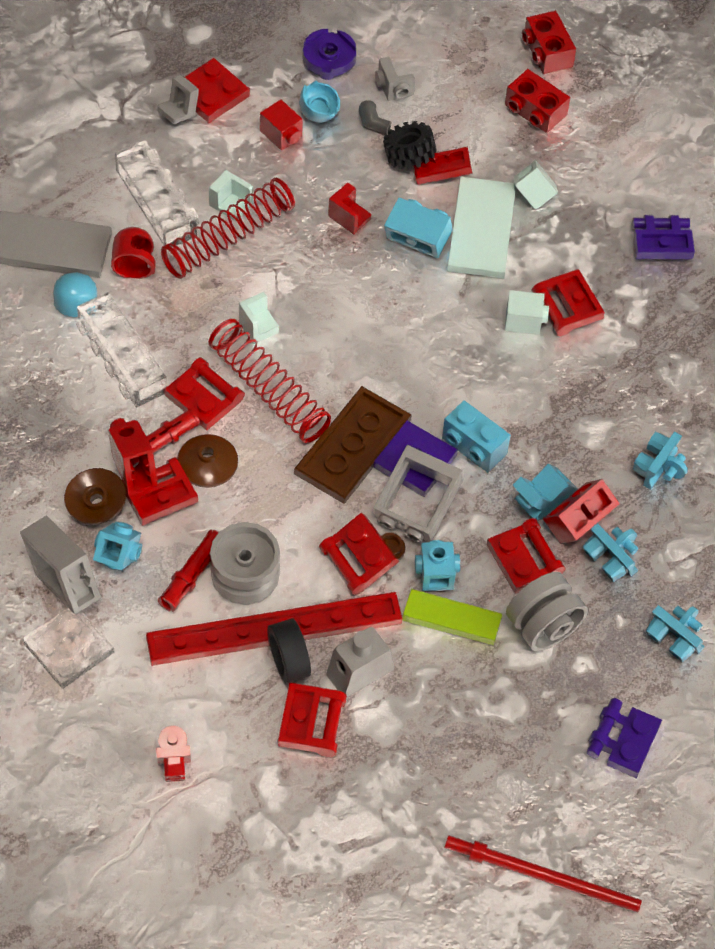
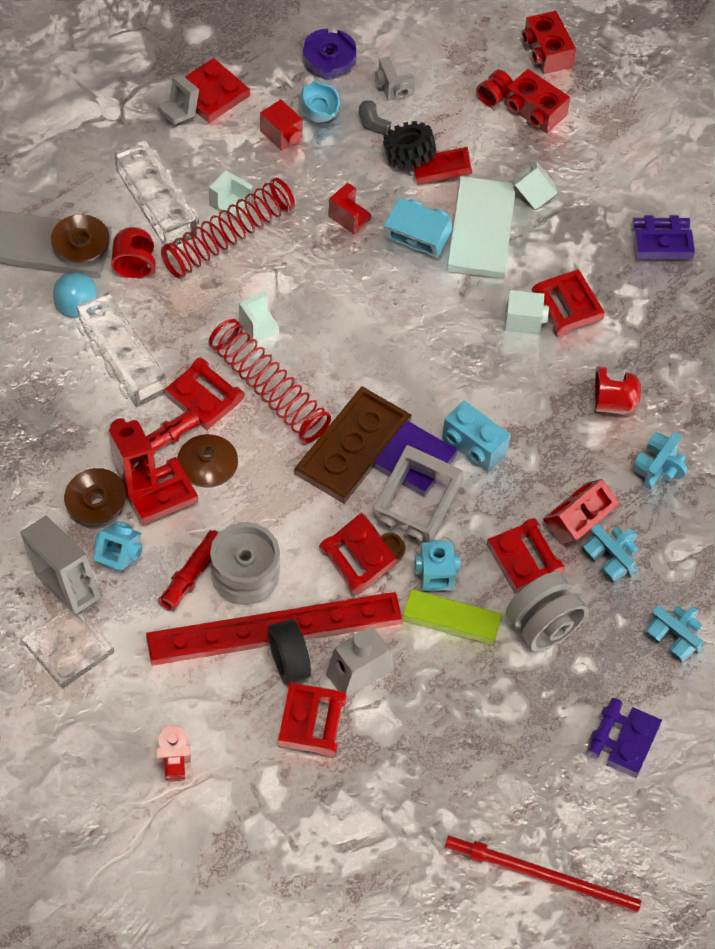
medium azure brick [513,464,578,520] -> none
none -> reddish brown dish [51,214,109,263]
none -> red wheel [476,69,513,108]
none -> red helmet [595,366,641,414]

